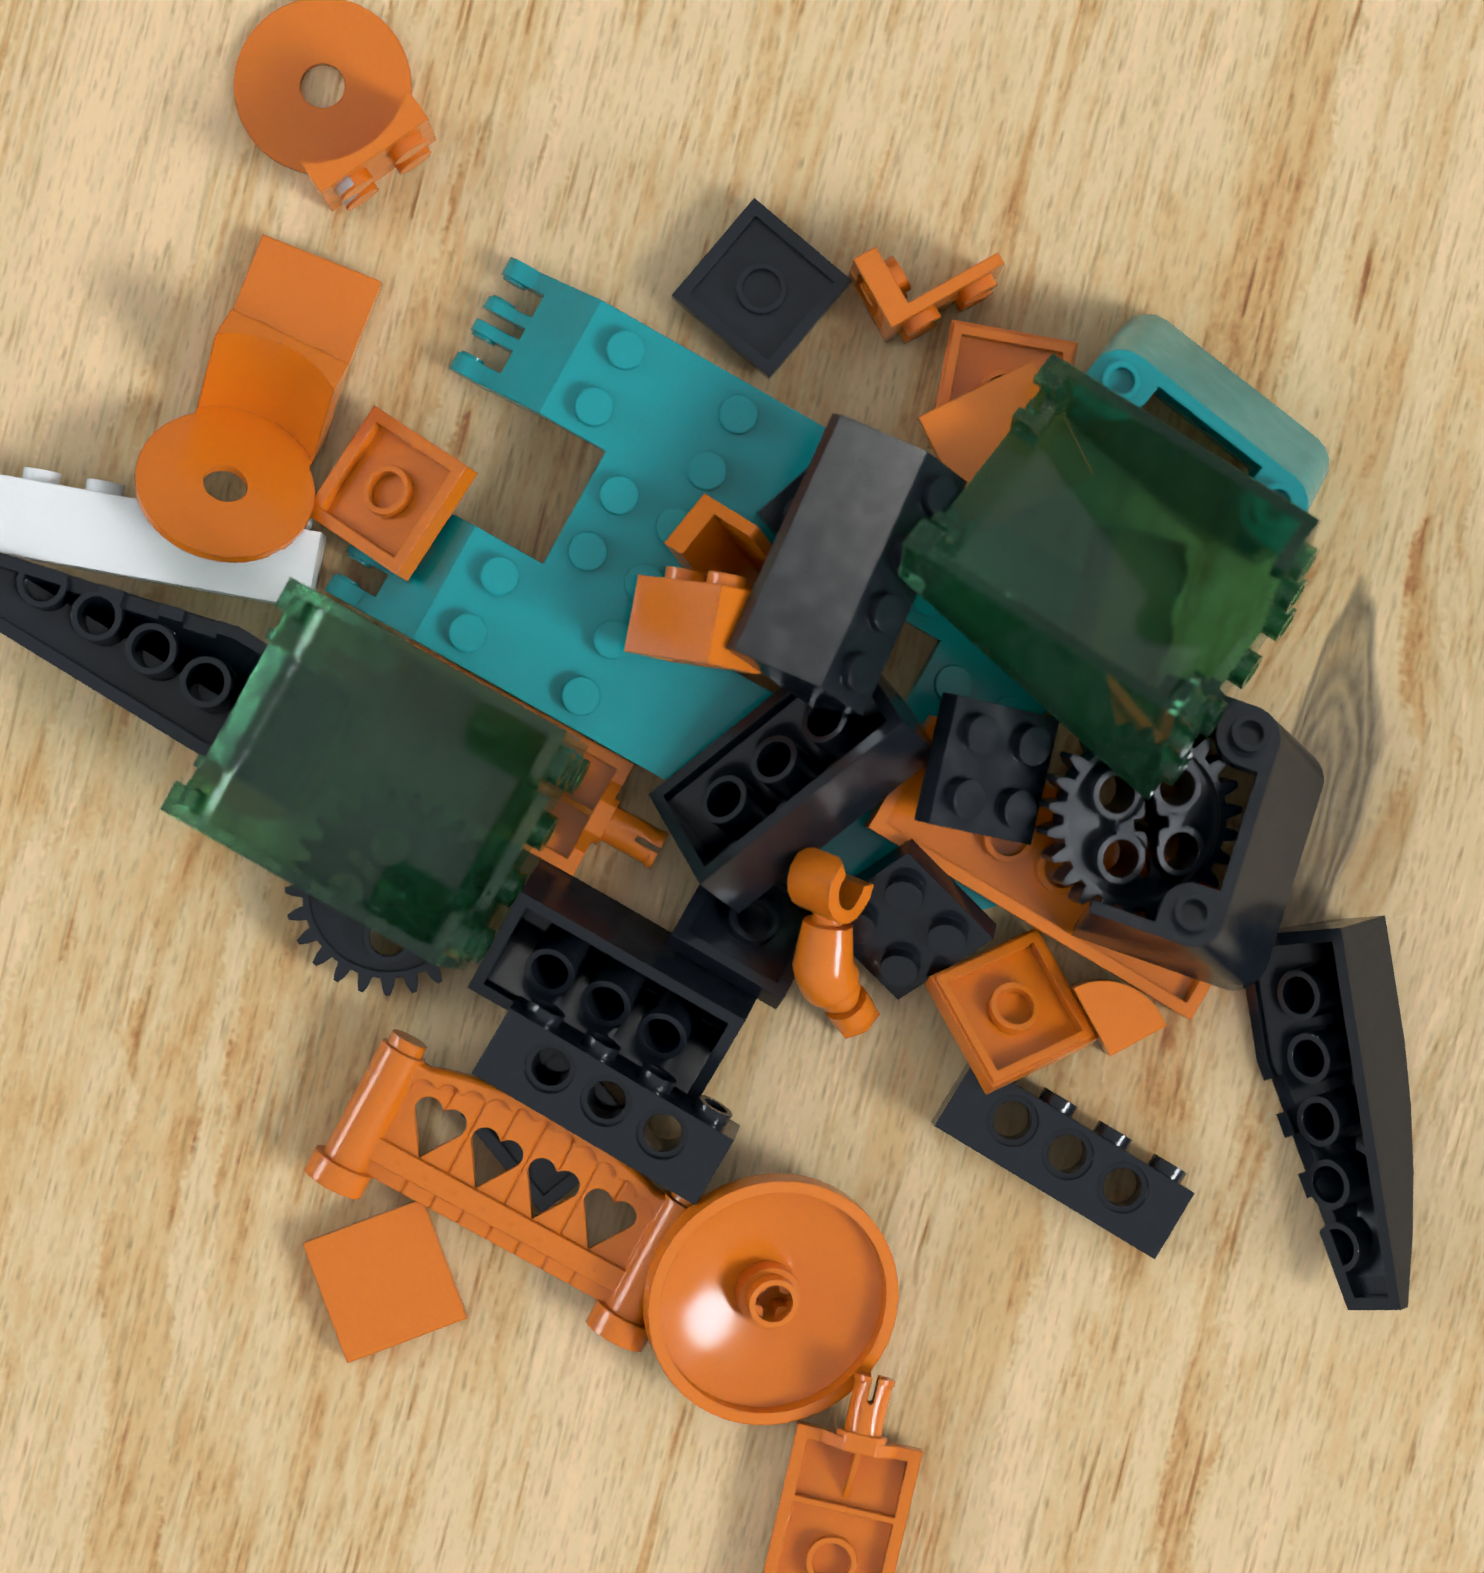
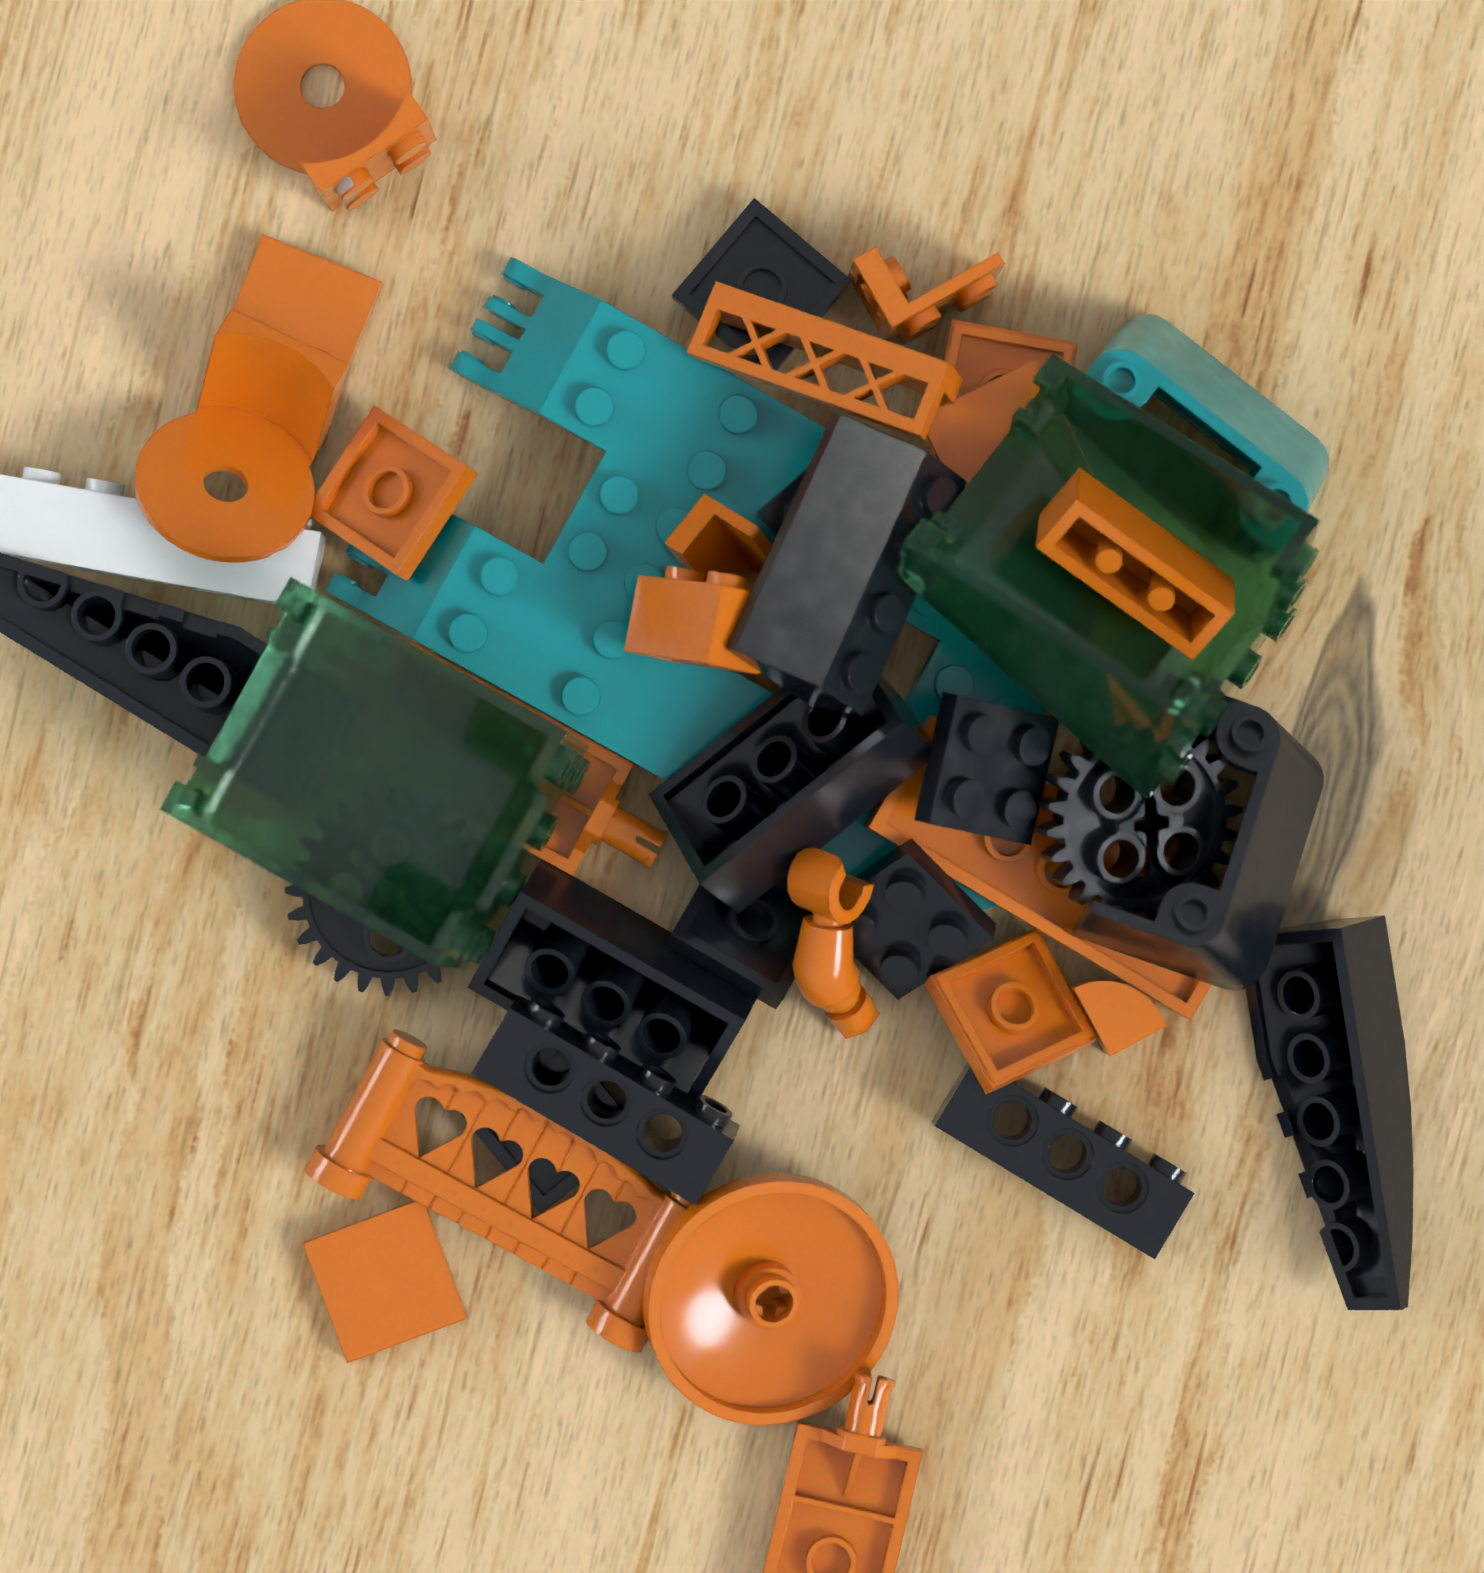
none -> orange fence [686,281,964,440]
none -> orange brick [1036,467,1235,660]

